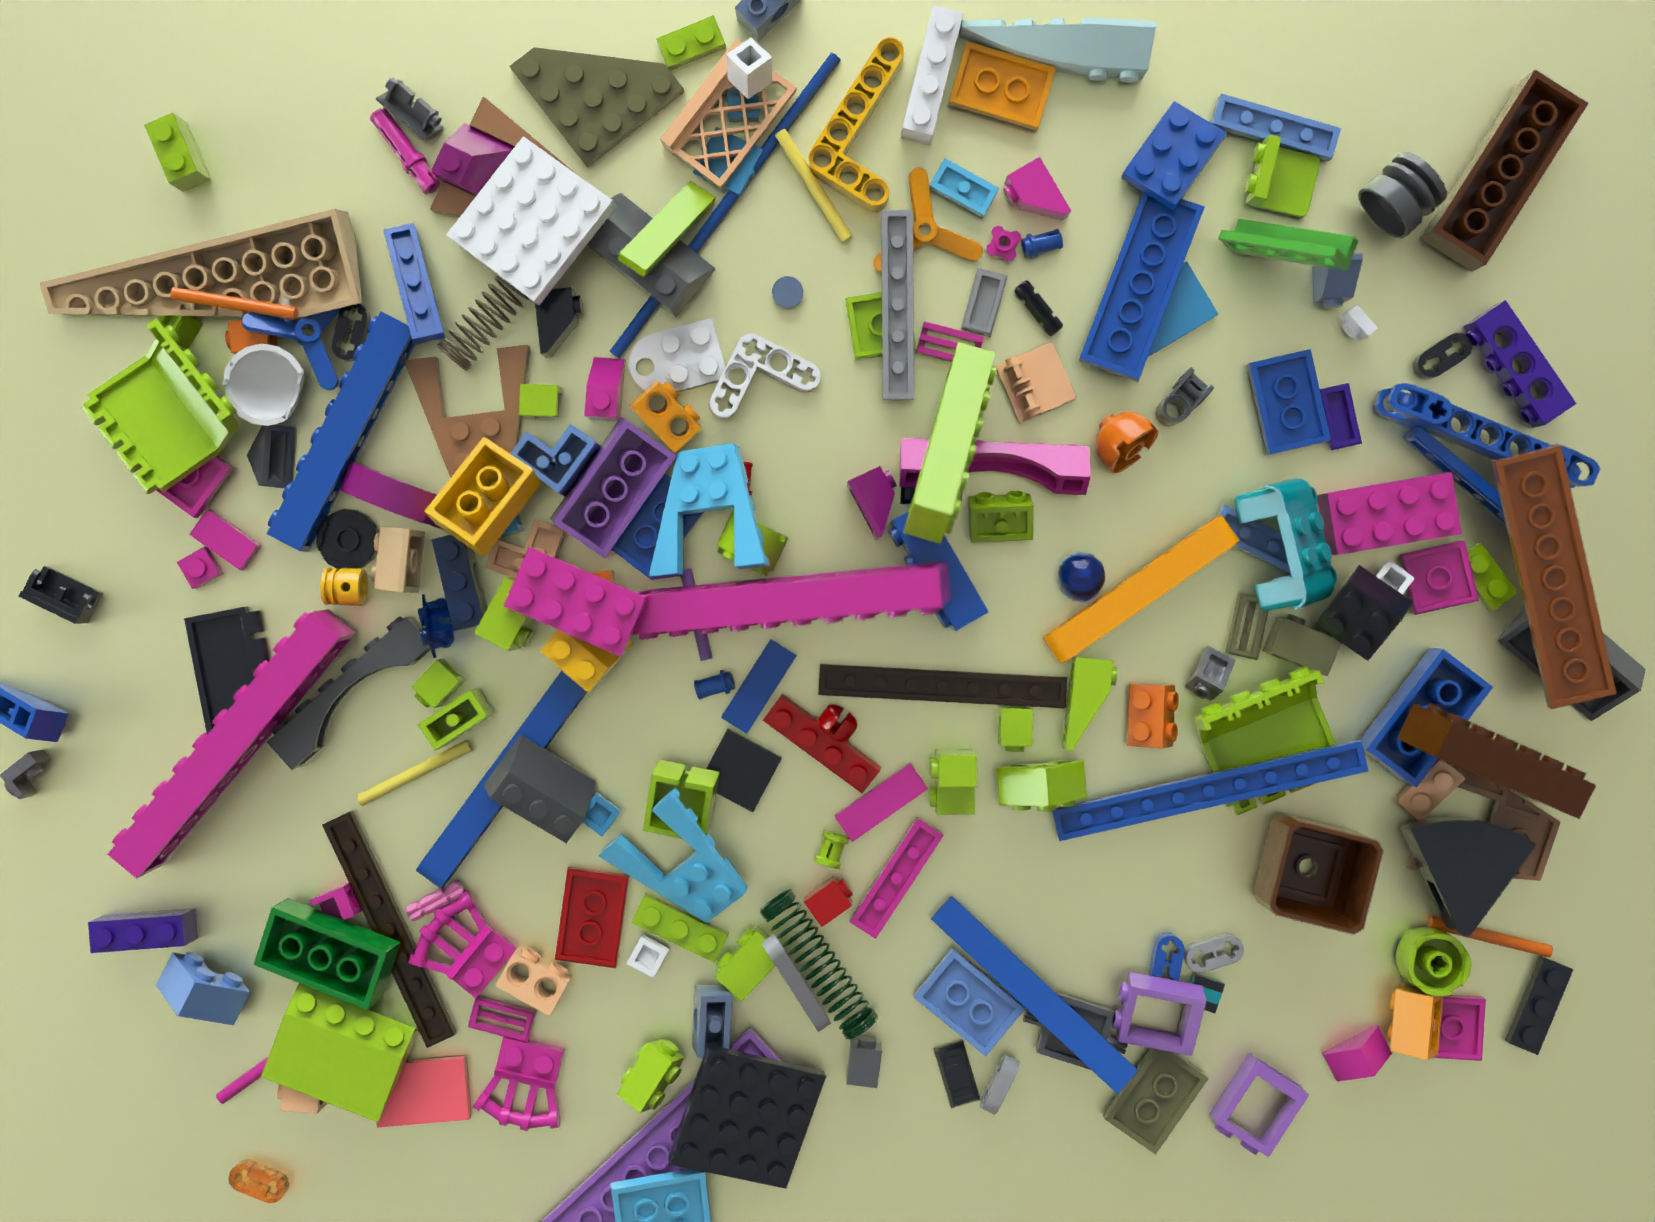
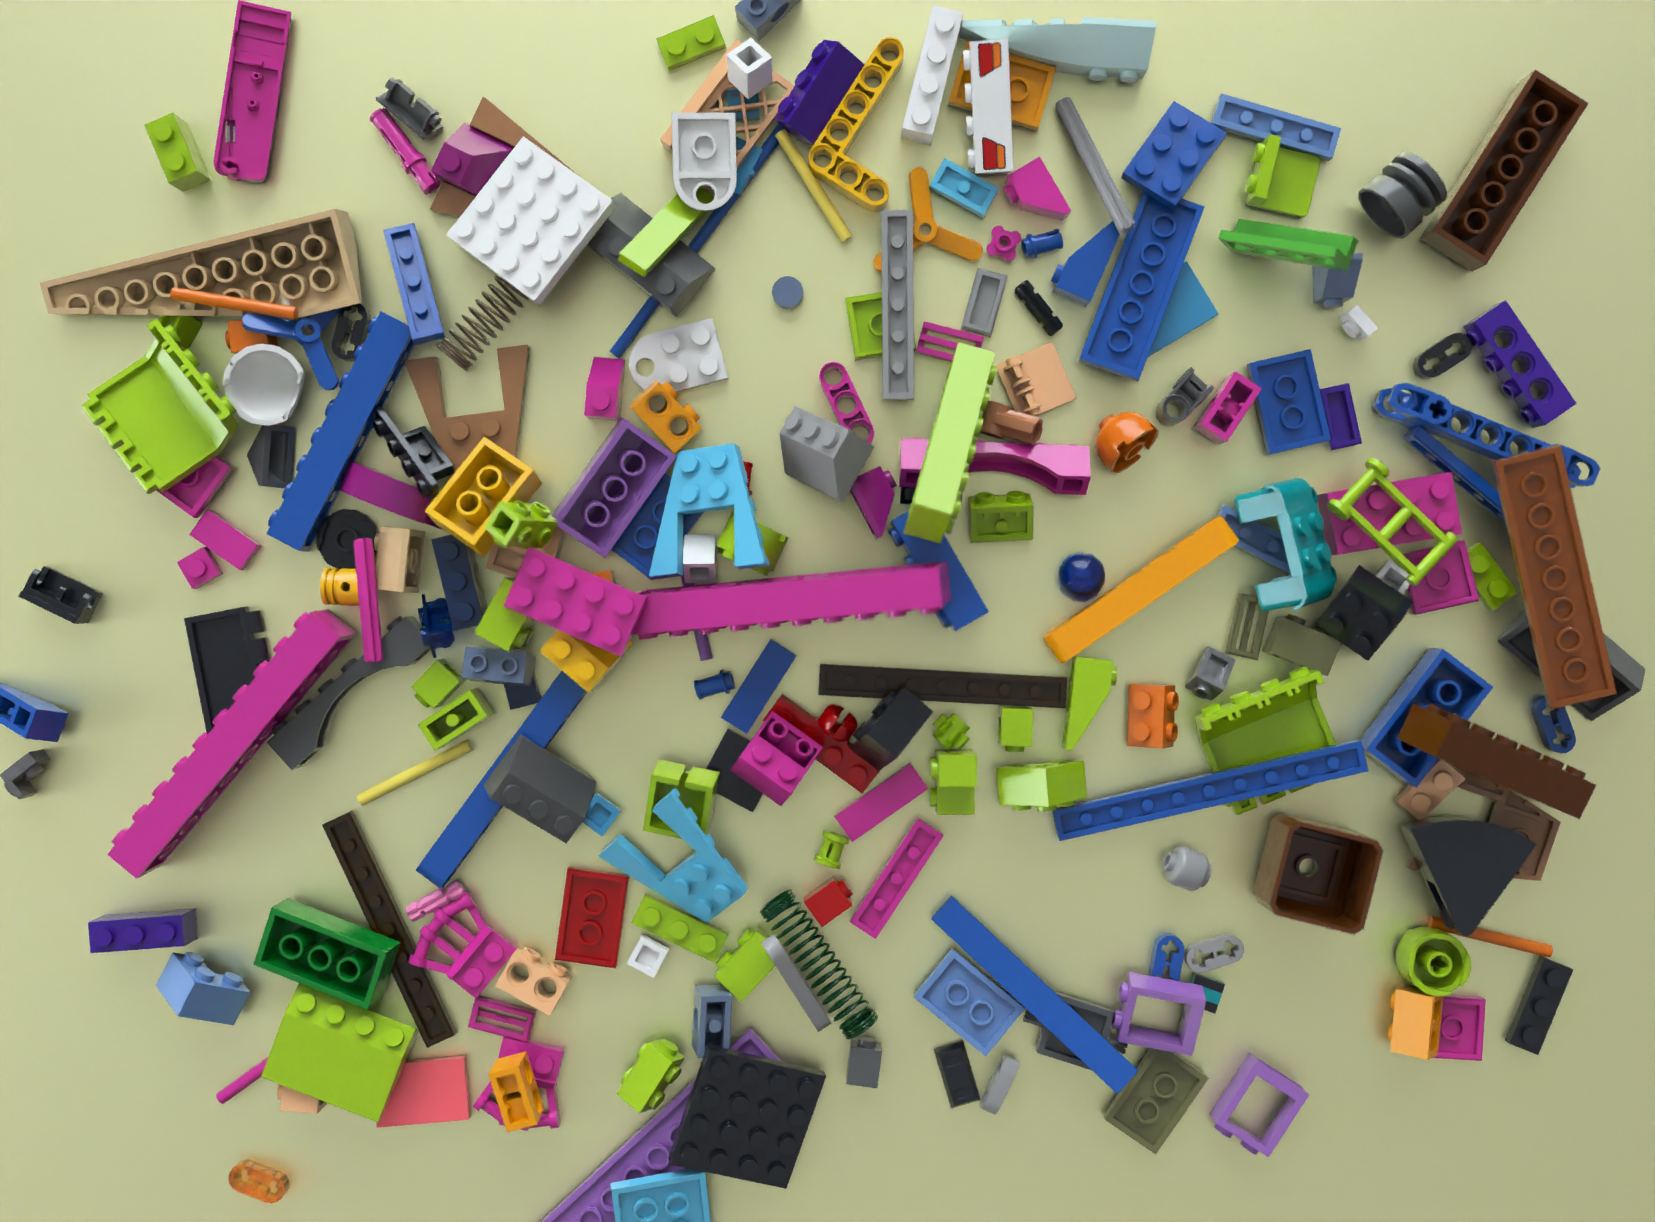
dark pink panel [309,883,362,920] -> none
olive plate [509,47,685,168] -> none
medium blue brick [510,424,600,497] -> none
lime panel [519,384,562,419] -> none
black slope [535,287,583,358] -> none
white beam [709,333,821,419] -> none
dark pink slope [1322,1025,1392,1082] -> none
none -> dark pink piece [213,0,292,182]
none -> dark pink axle [354,538,383,663]
none -> black bracket [373,405,454,502]
none -> sand blue brick [462,646,536,687]
none -> lime brick [484,500,558,549]
none -> light orange brick [488,1051,545,1132]
none -> dark blue tile [504,672,541,710]
none -> white plate [672,113,737,211]
none -> white brick [683,533,717,583]
none -> dark pink slope [730,711,823,806]
none -> dark purple brick [774,39,865,145]
none -> light grey slope [779,406,874,502]
none -> dark pink beam [819,362,874,444]
none -> black brick [850,687,933,772]
none -> lime gear [932,713,970,751]
none -> white brick [963,39,1013,175]
none -> nougat piece [980,401,1043,445]
none -> blue slope [1051,221,1120,307]
none -> light grey axle [1056,97,1135,234]
none -> light grey head [1162,846,1212,891]
none -> dark pink brick [1193,371,1262,445]
none -> lime piece [1327,457,1458,587]
none -> blue beam [1531,696,1576,754]

